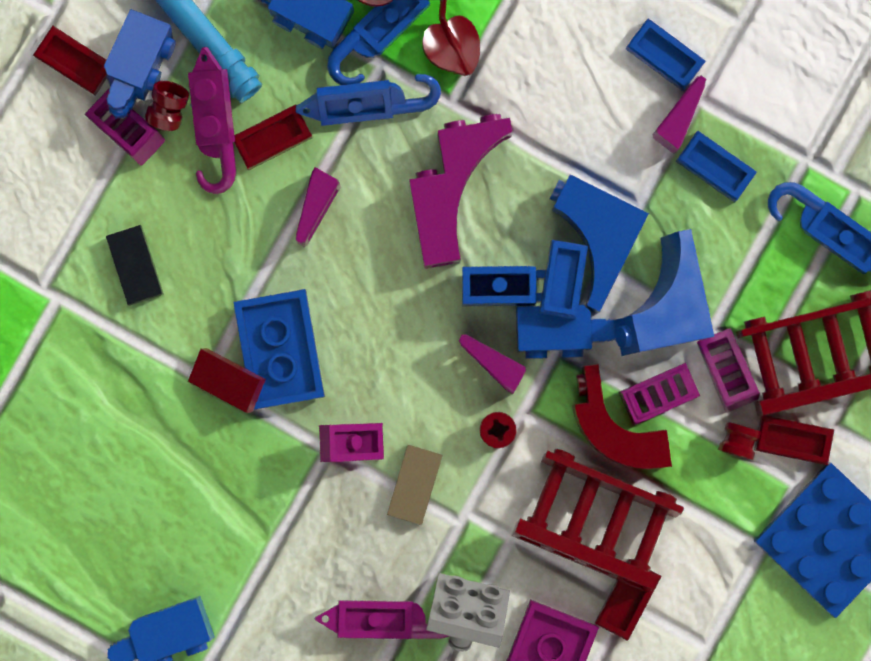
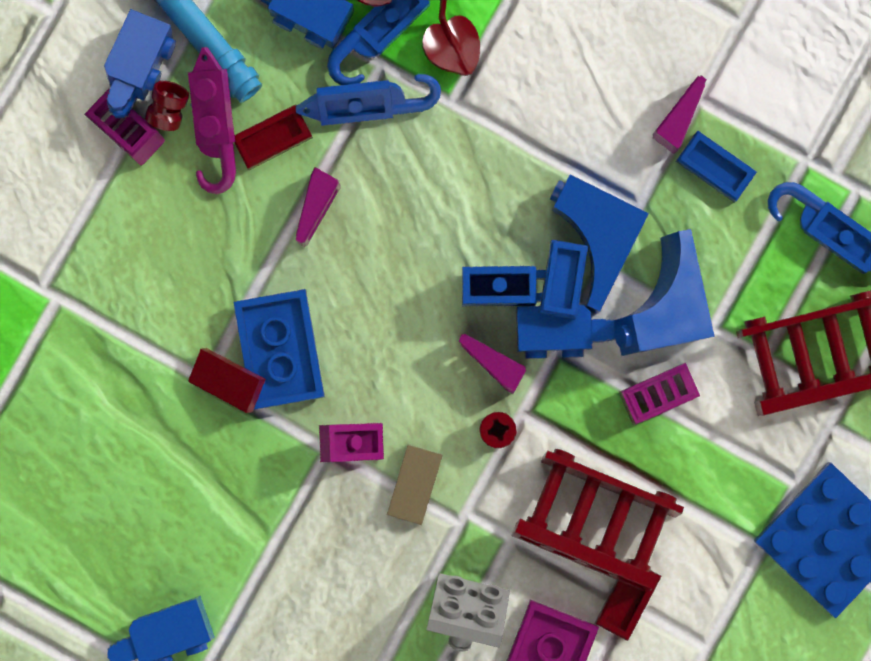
dark red tile [33,25,107,96] -> none
black tile [106,225,164,306] -> none
magenta plate [314,600,450,639] -> none
magenta arch [409,114,512,269] -> none
dark red arch [572,364,672,469] -> none
blue tile [626,18,706,91] -> none
magenta slope [697,328,760,412] -> none
dark red wheel [718,422,761,460] -> none
dark red tile [754,415,834,465] -> none

